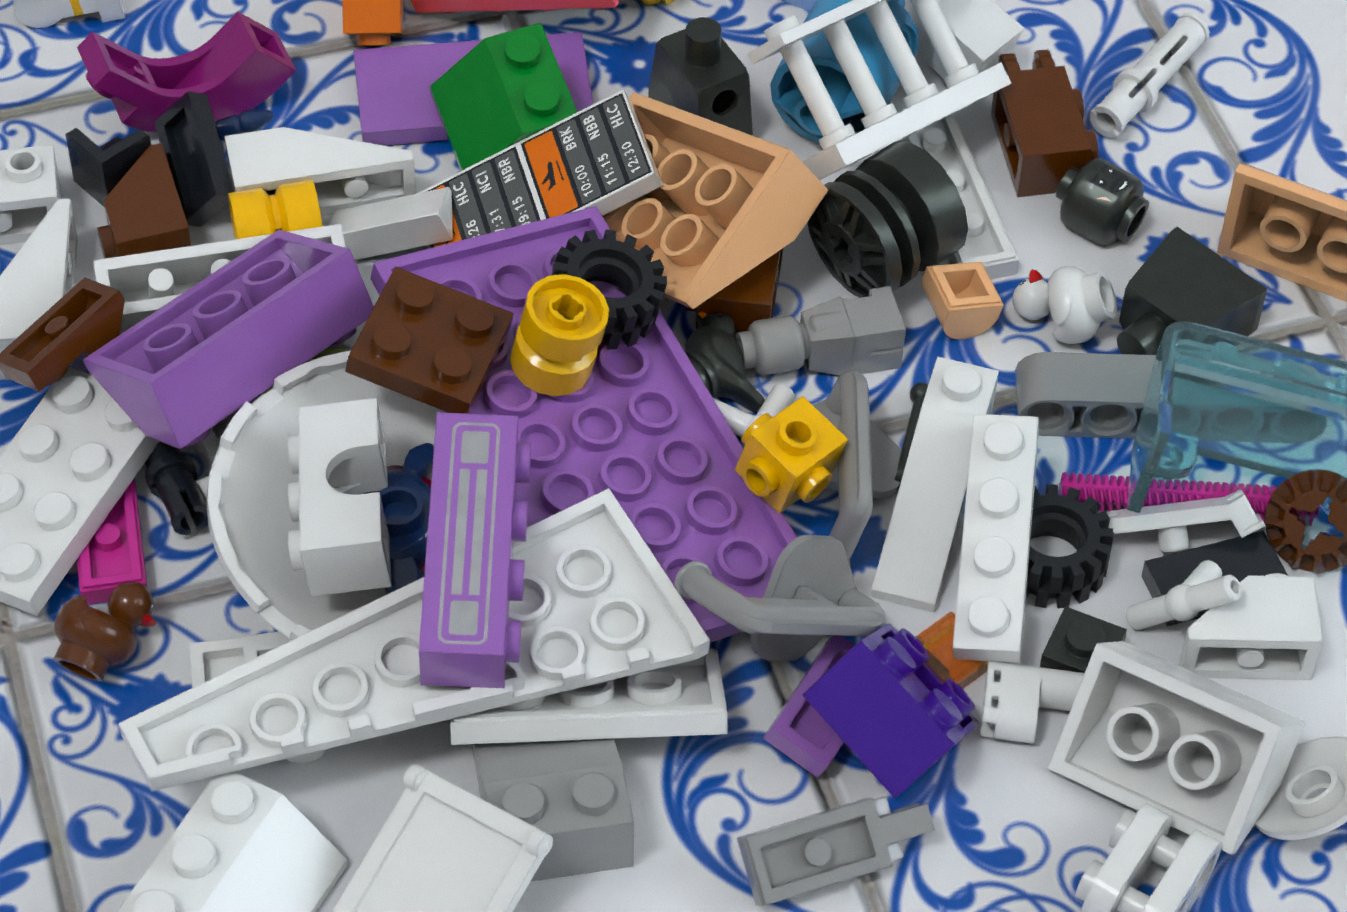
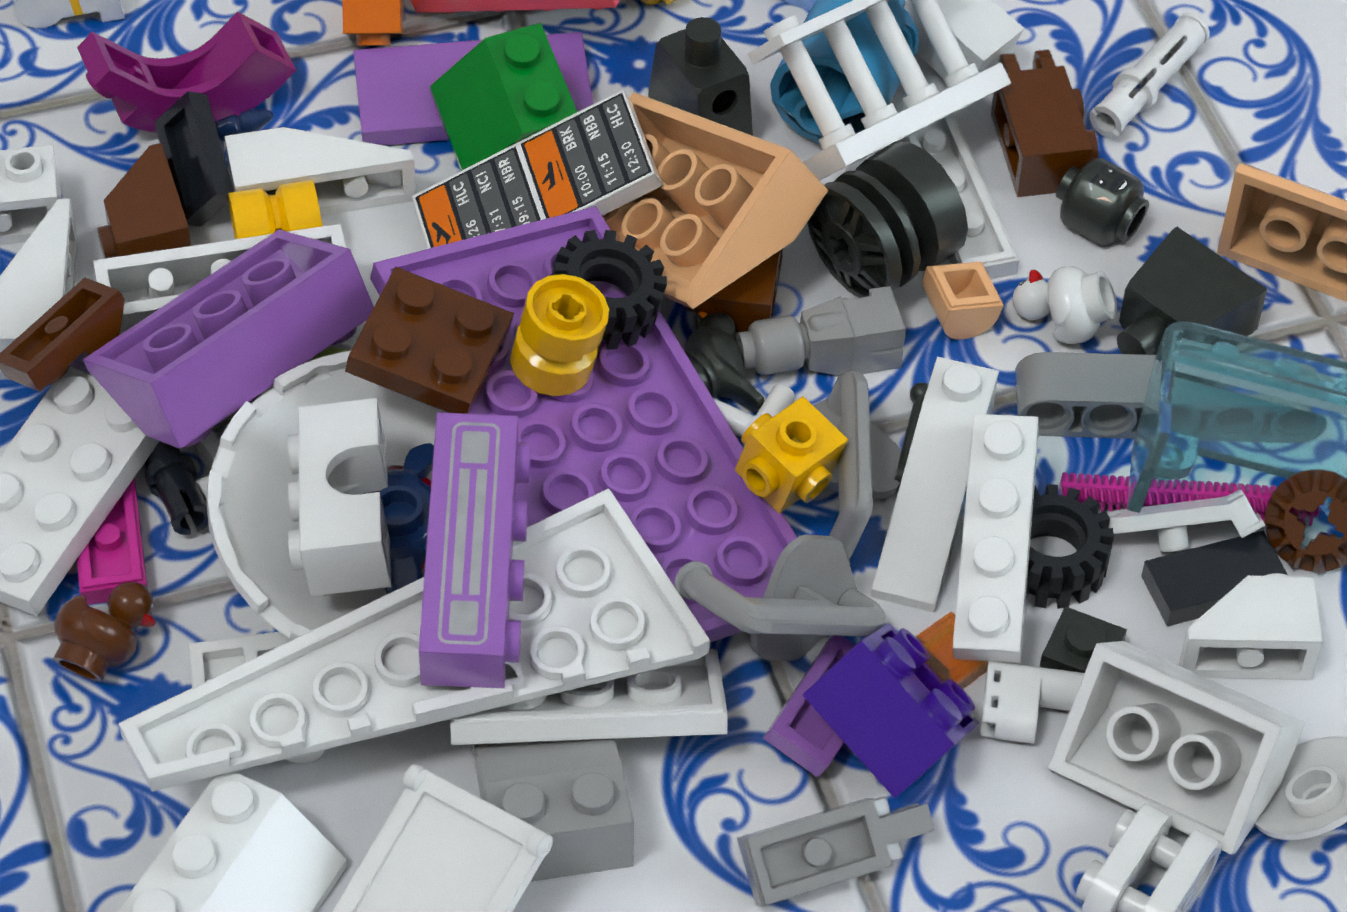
black panel [65,128,151,208] -> none
white slope [328,187,453,260] -> none
white piece [1126,560,1241,630] -> none

